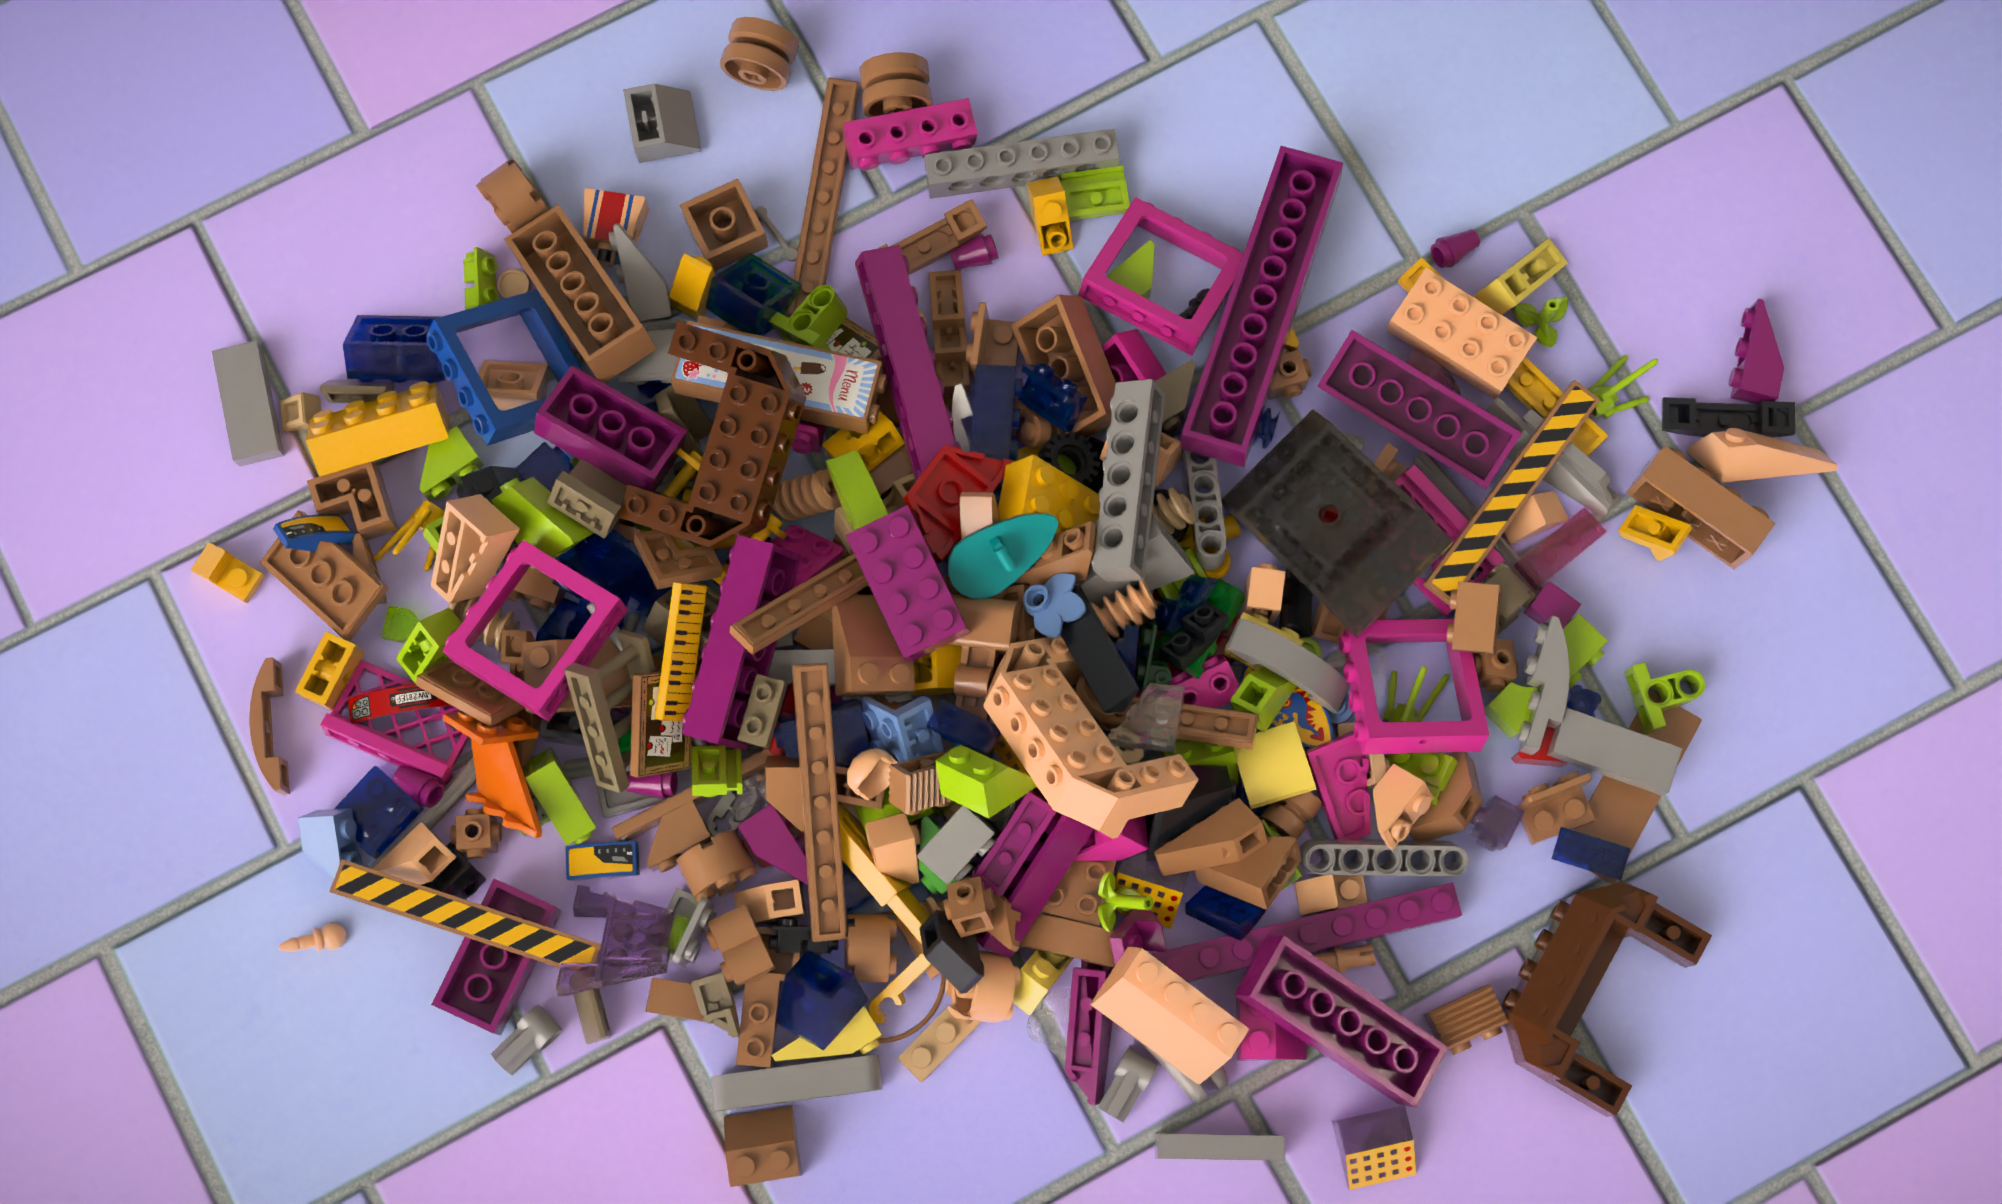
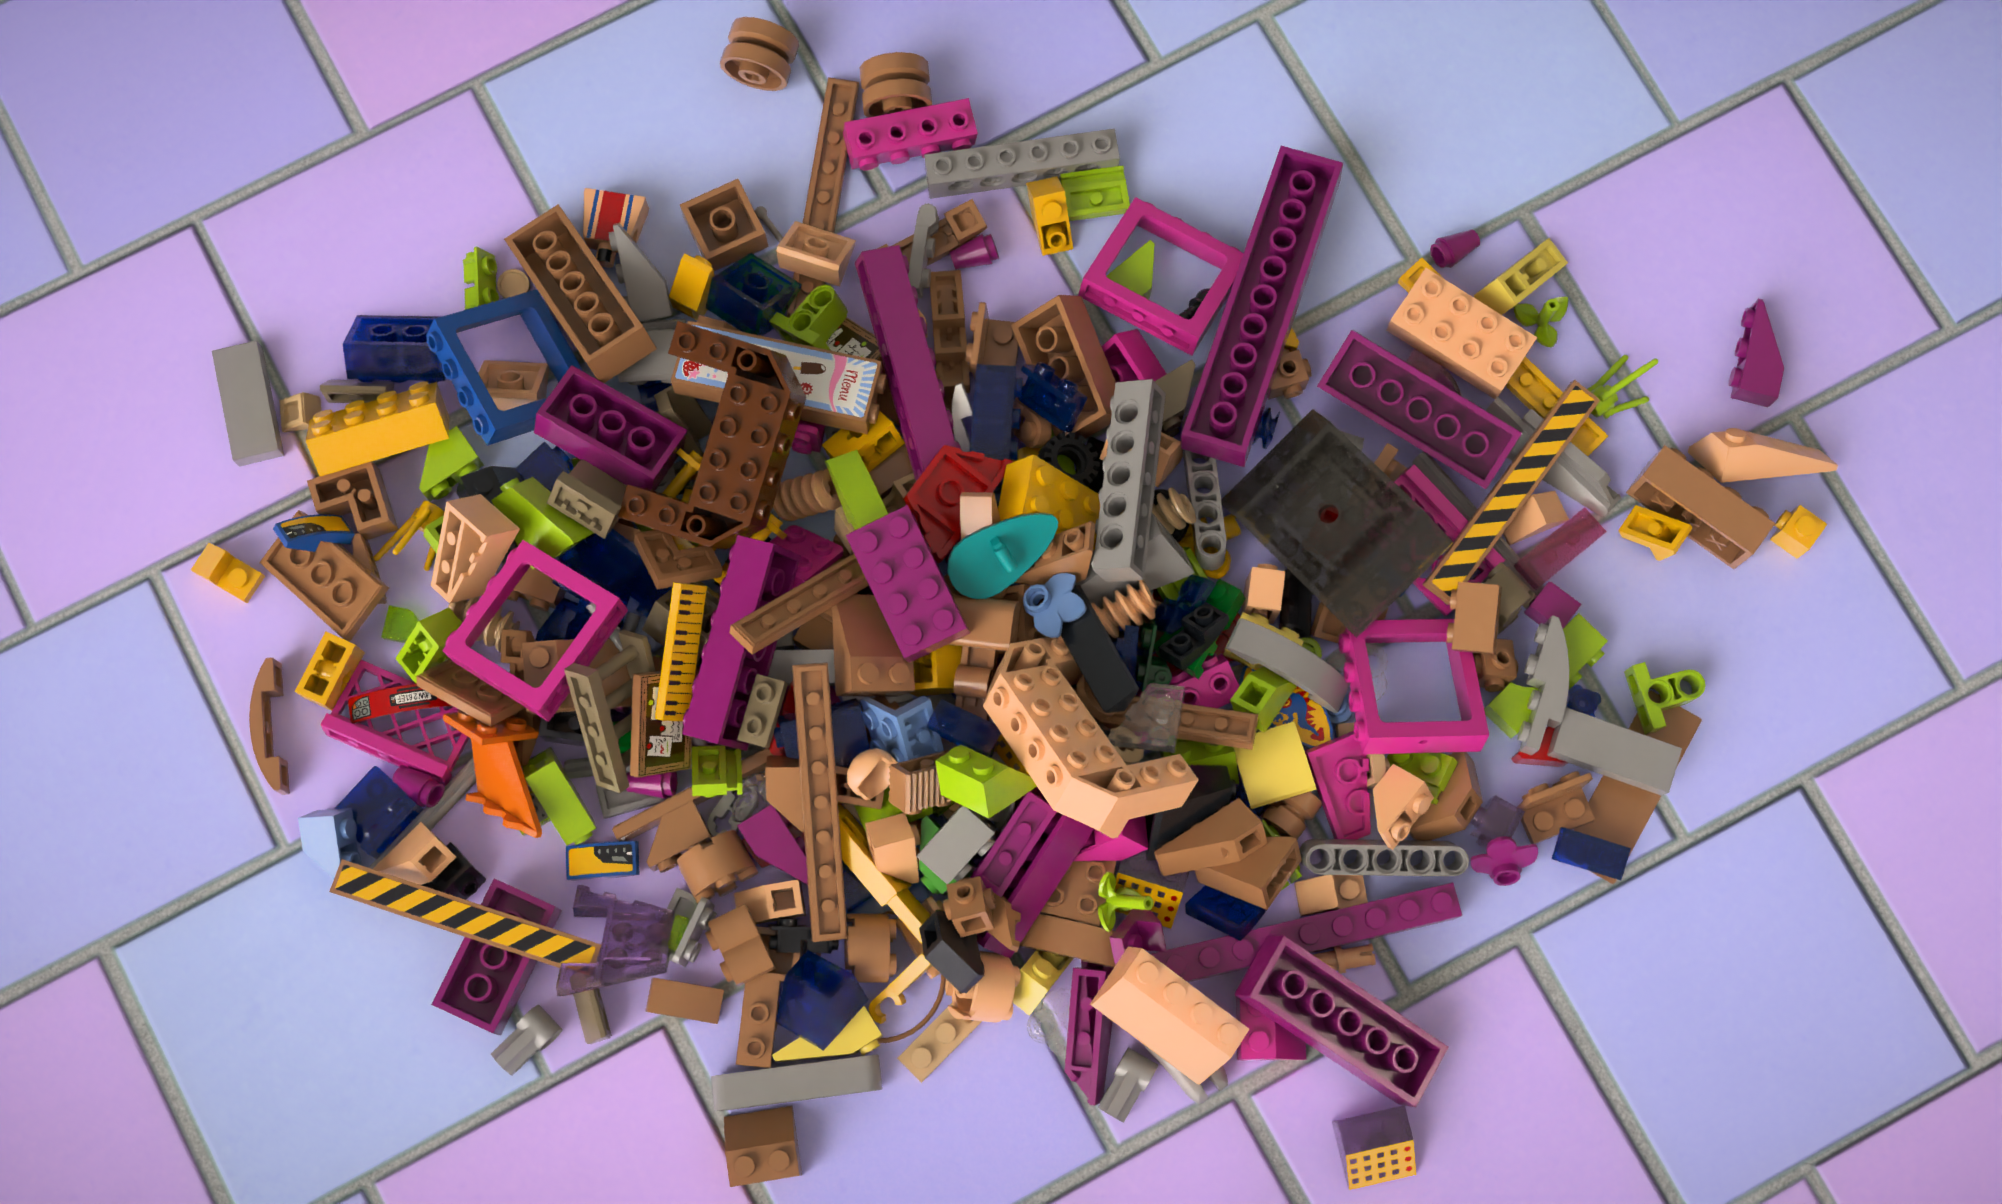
light nougat bar [279,922,347,952] -> none
medium nougat brick [450,809,502,859] -> none
medium nougat brick [476,158,550,233] -> none
light grey slope [623,84,702,163] -> none
dark tan slope [691,971,741,1038] -> none
light grey piece [1155,1134,1285,1161] -> none
lime plant [1383,666,1450,722] -> none
medium nougat brick [1424,984,1508,1055] -> none
reddish brown wedge [1502,882,1712,1117] -> none
black slope [1662,397,1795,438] -> none
none -> light nougat slope [776,221,856,287]
none -> light grey hinge [908,203,940,298]
none -> magenta plate [1470,836,1538,886]
none -> yellow brick [1770,505,1827,559]

